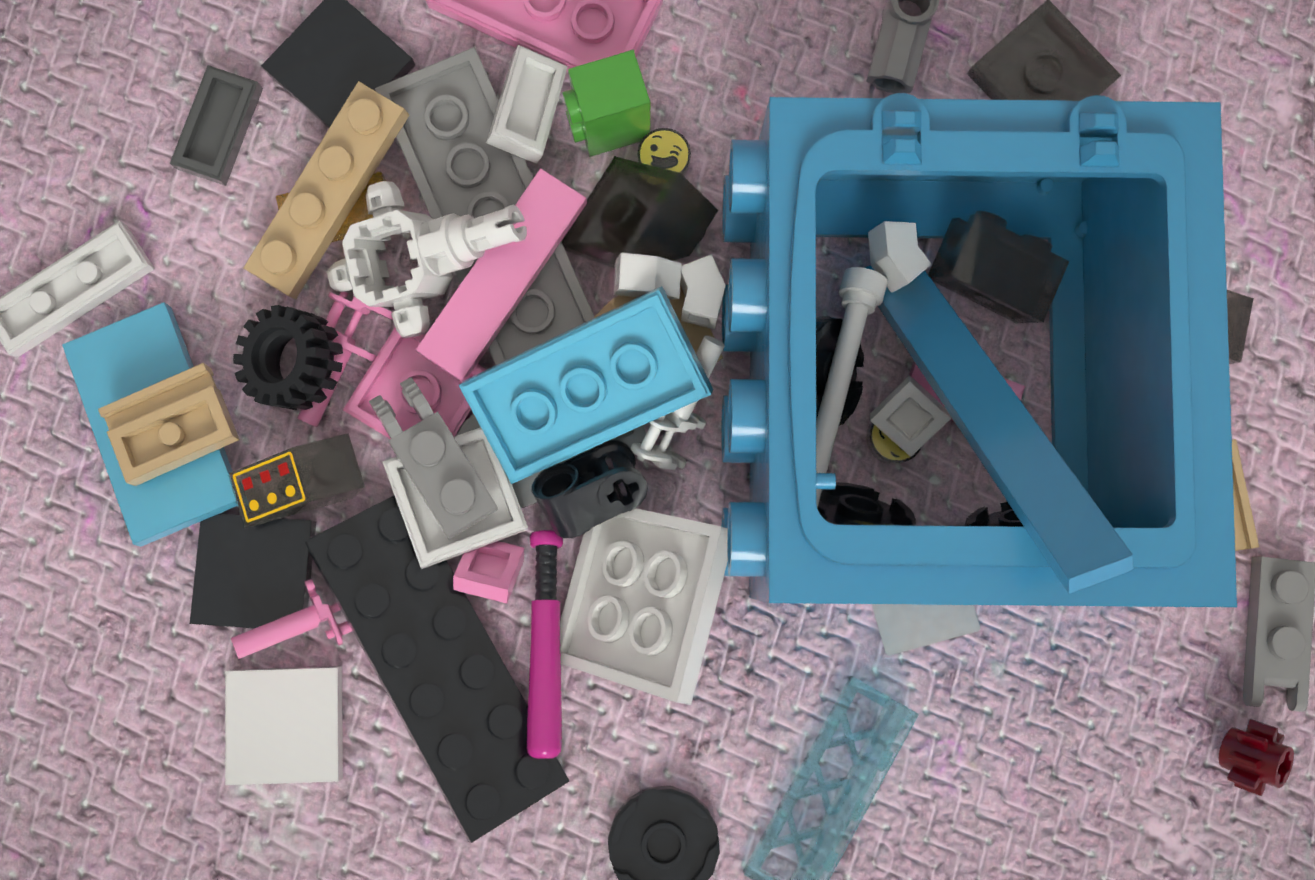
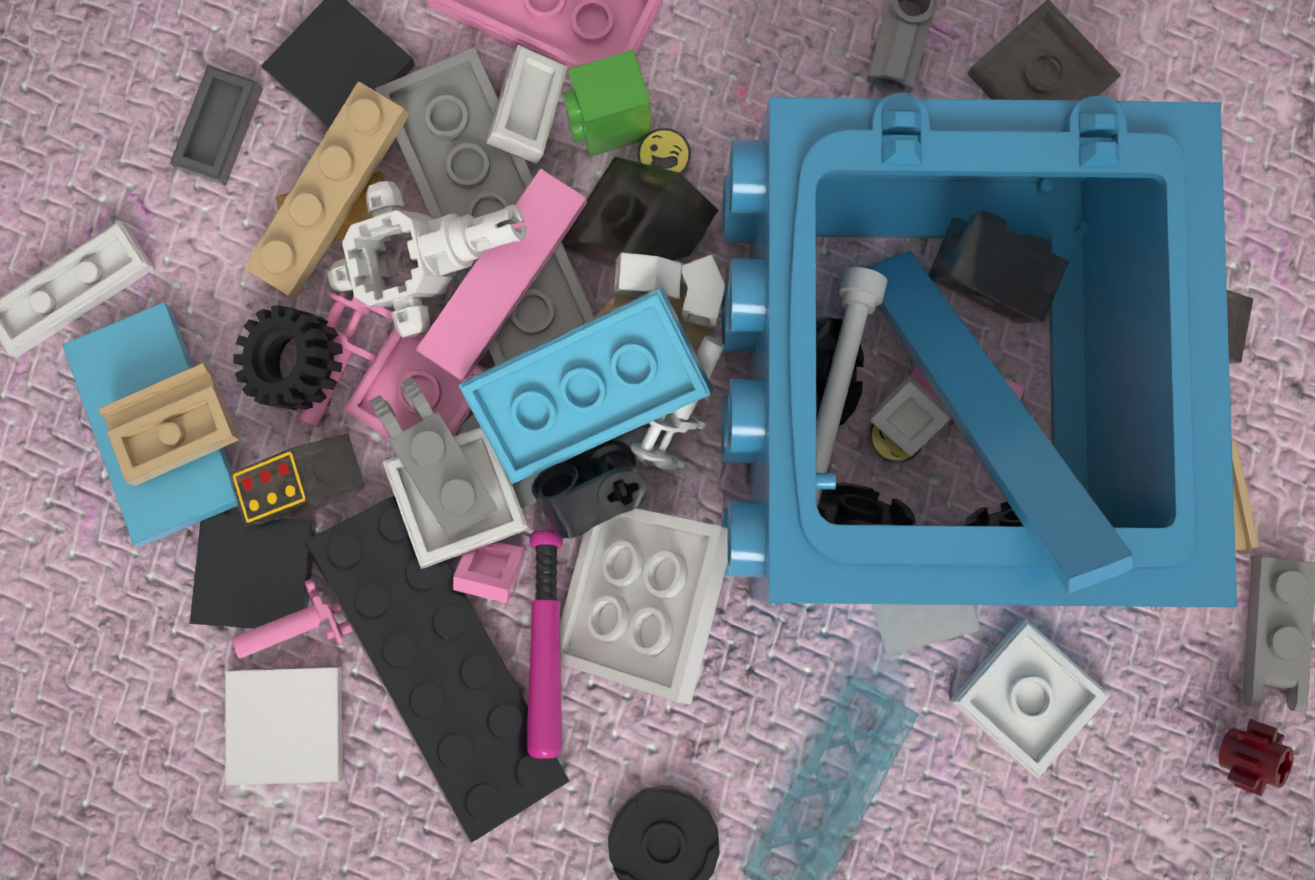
white piece [868,221,931,293] -> none
none -> white tile [949,619,1110,779]

